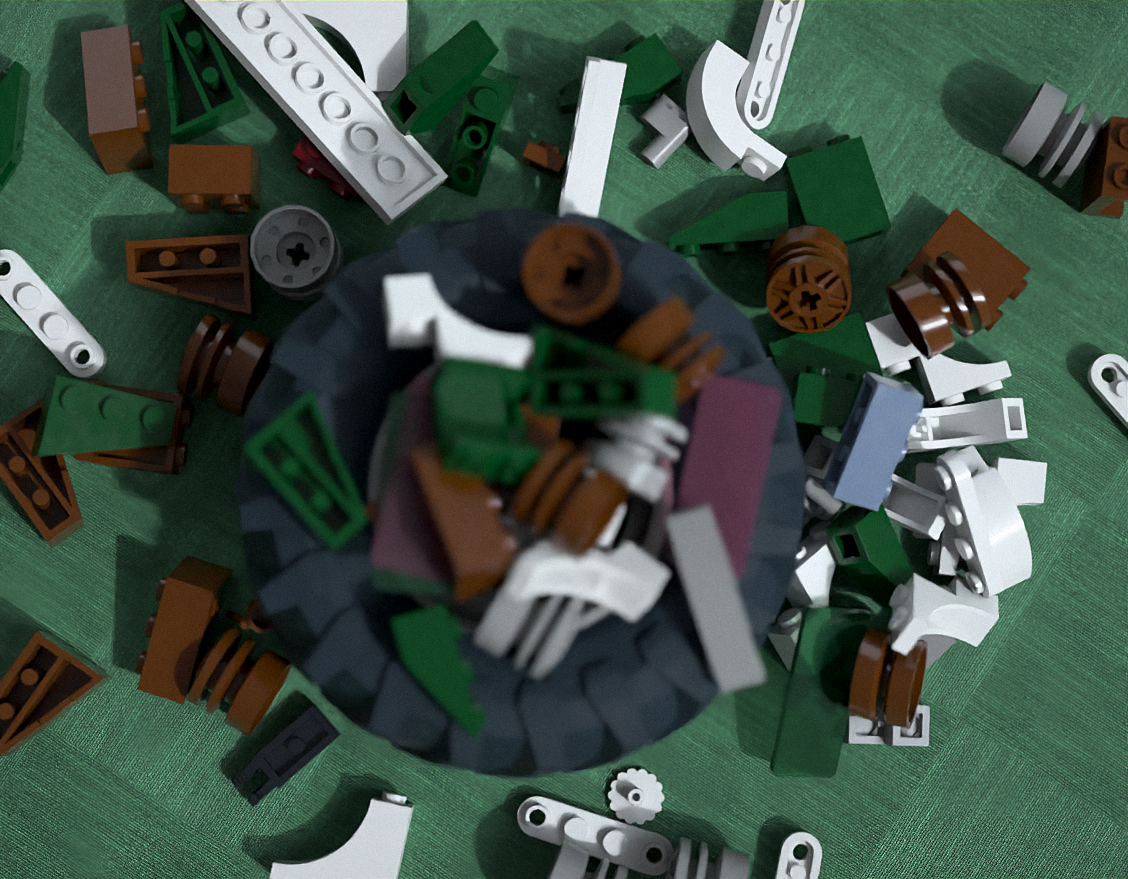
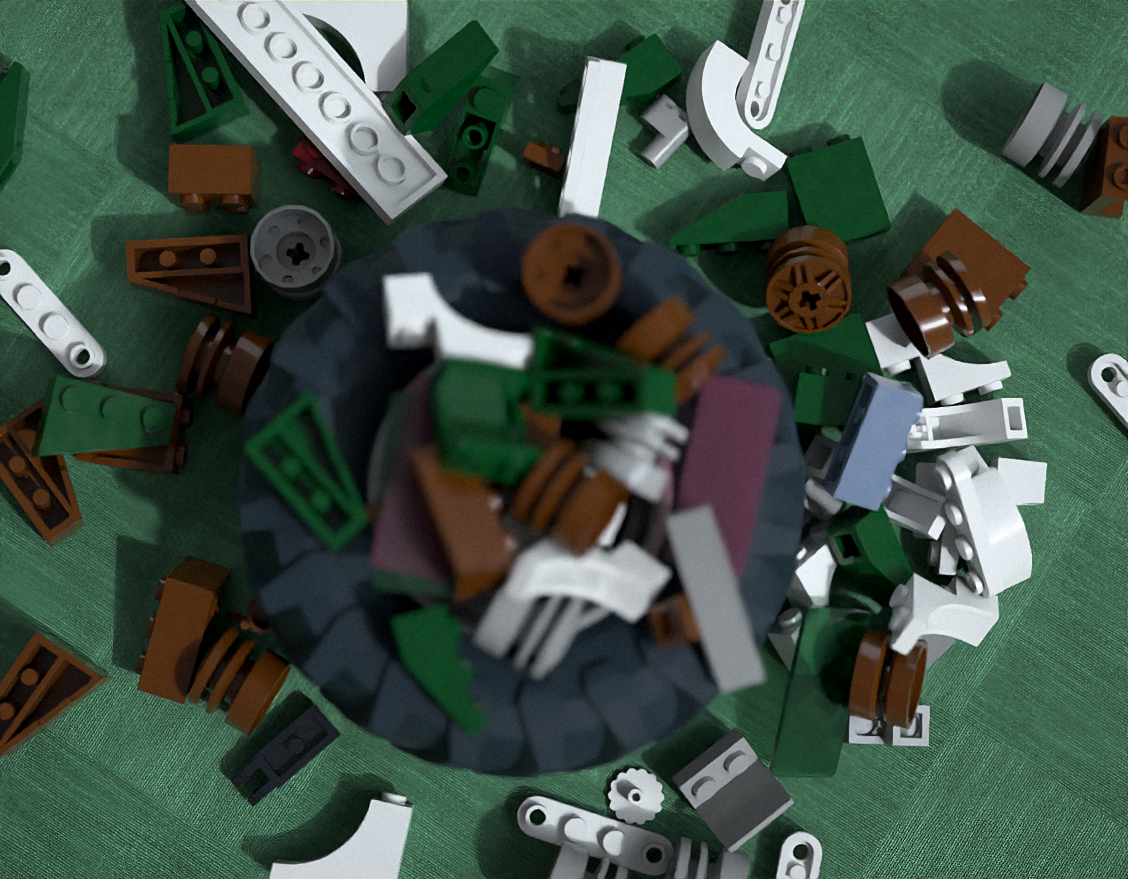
reddish brown wedge [80,25,154,175] -> none
none -> reddish brown plate [647,595,702,651]
none -> light grey bracket [672,727,794,853]

